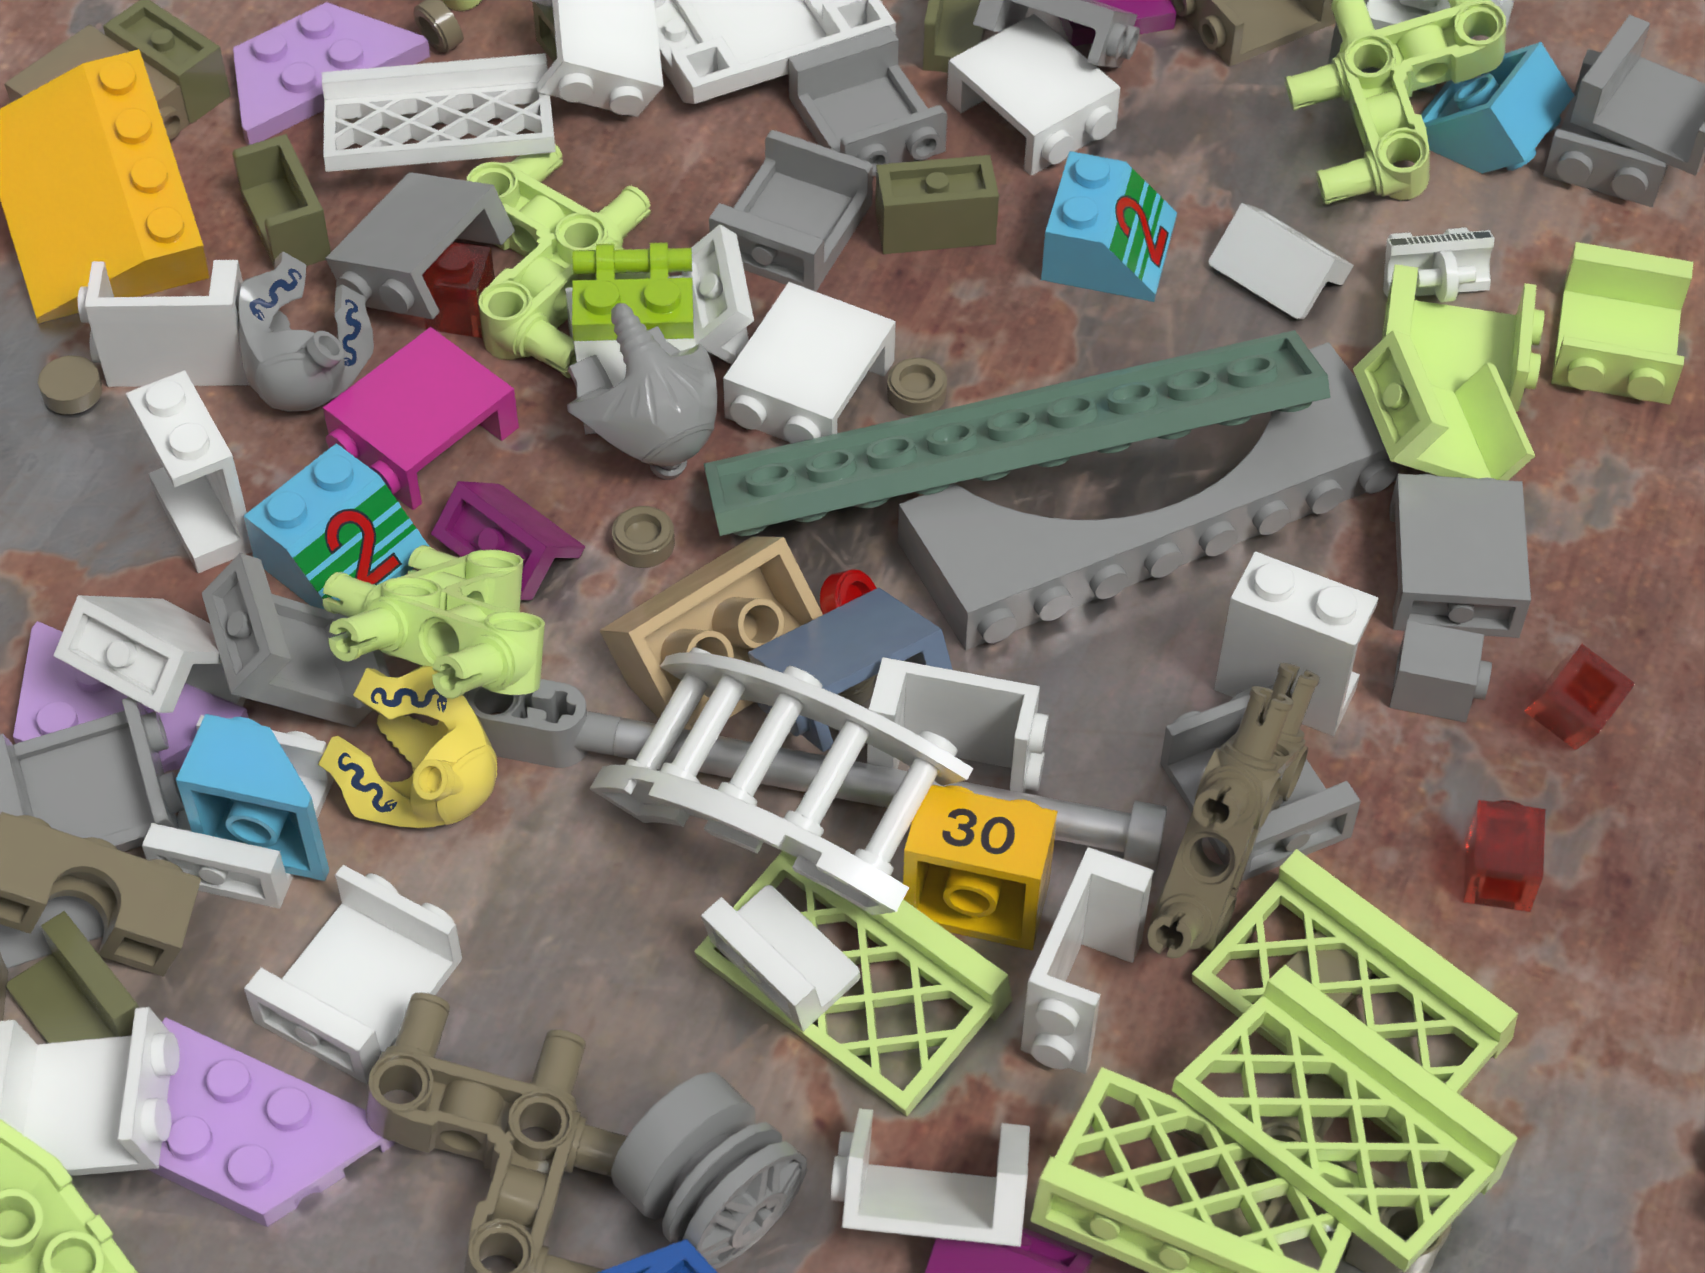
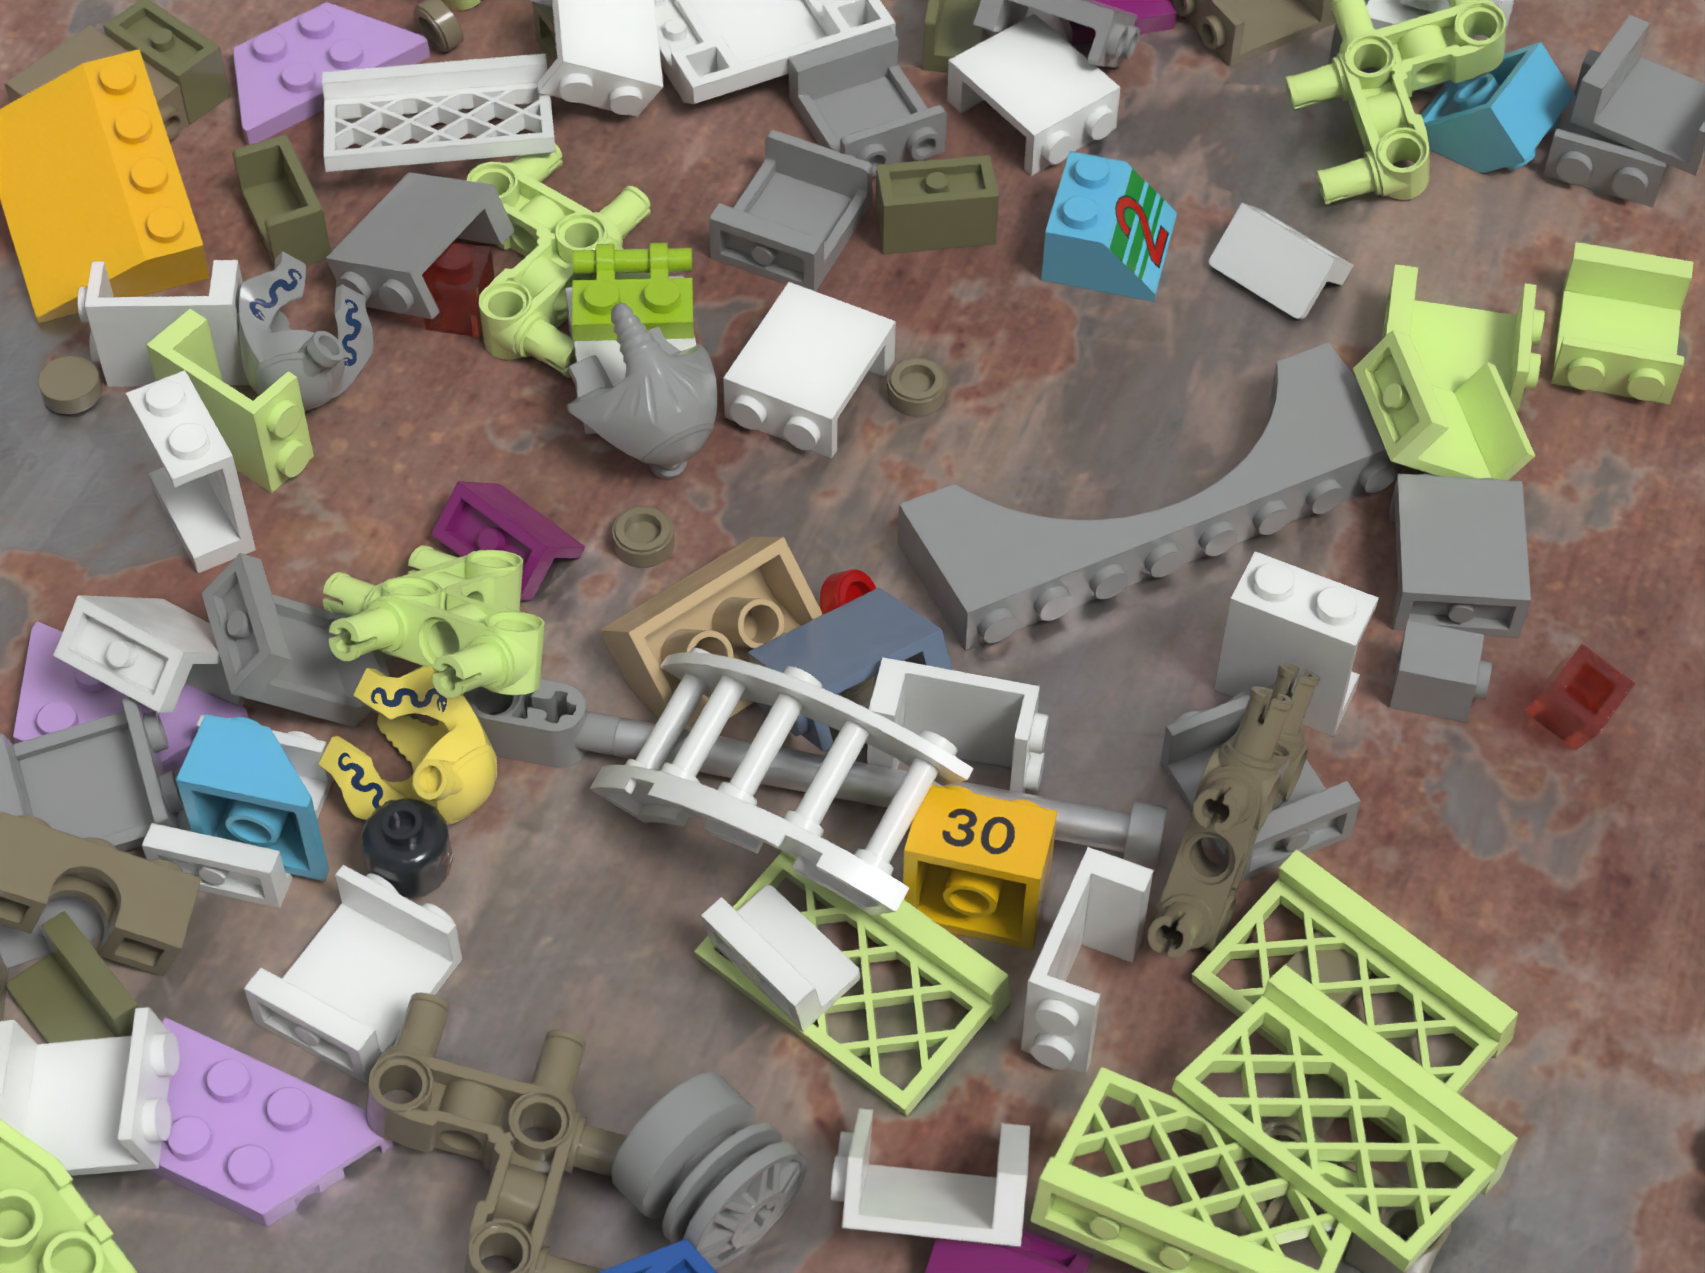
medium azure slope [243,443,429,610] -> none
dark pink panel [323,327,519,510] -> none
white panel [682,224,754,365] -> none
sand green plate [704,330,1330,536] -> none
white hips [1383,228,1494,302] -> none
clear red brick [1463,800,1545,912] -> none
none -> yellowish green panel [146,309,314,493]
none -> black head [361,798,453,899]

